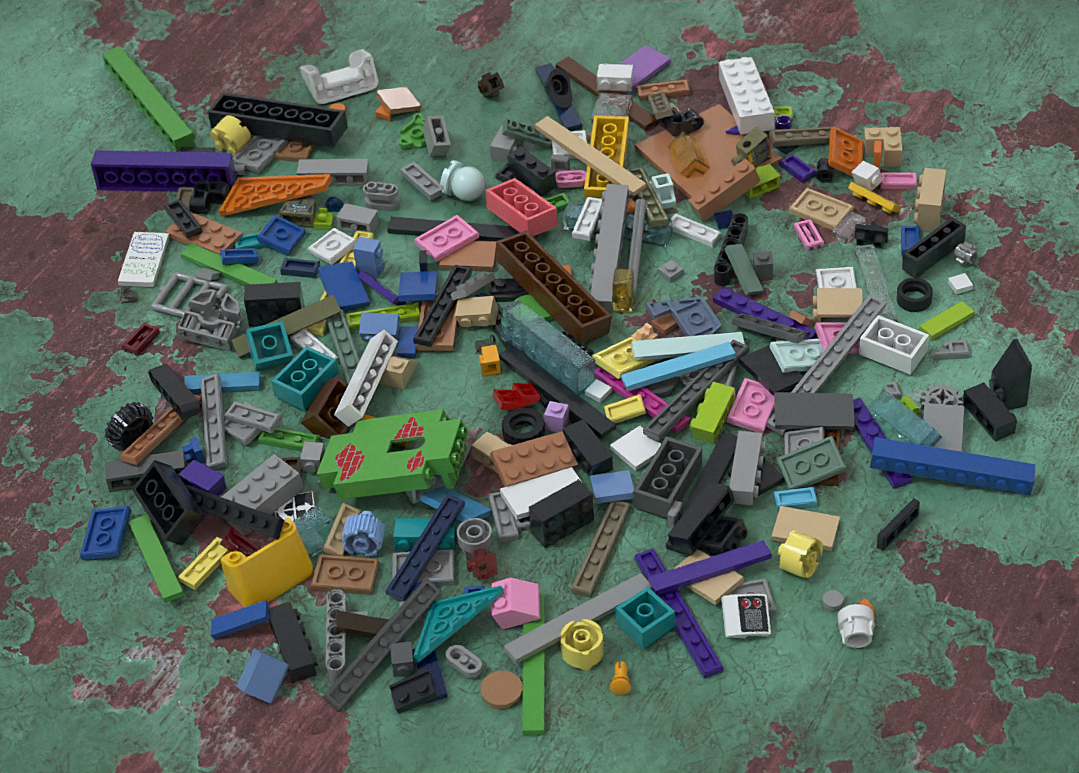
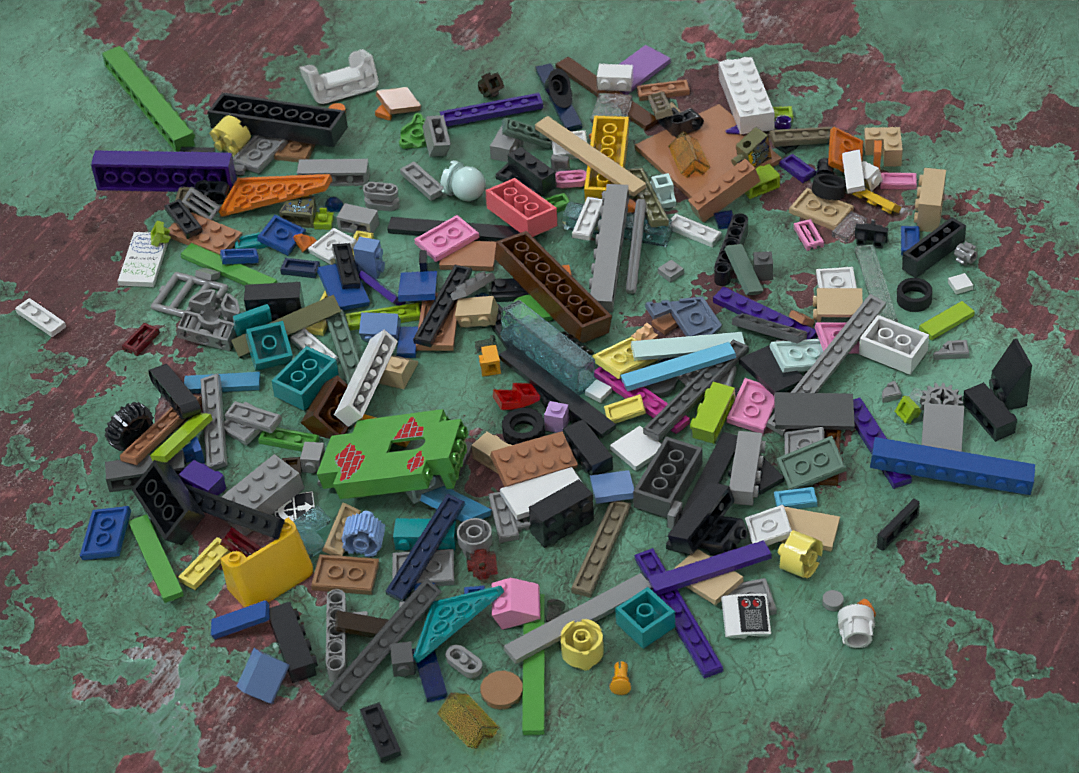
clear smoke tile [120,286,139,303] -> none
black plate [389,669,438,714] -> none
clear yellow brick [612,268,635,312] -> none
clear light blue brick [868,389,942,447] -> none
none -> white plate [15,298,66,337]
none -> lime tile [150,221,171,247]
none -> lime tile [150,413,213,462]
none -> light grey tile [181,187,221,220]
none -> teal tile [233,304,272,338]
none -> orange tile [293,234,317,253]
none -> black tile [332,243,361,289]
none -> black plate [360,702,402,763]
none -> clear yellow piece [437,692,499,748]
none -> dark purple plate [440,93,543,127]
none -> clear smoke piece [546,599,566,622]
none -> white tile [745,505,792,546]
none -> black tyre [811,174,846,201]
none -> white tile [842,150,866,193]

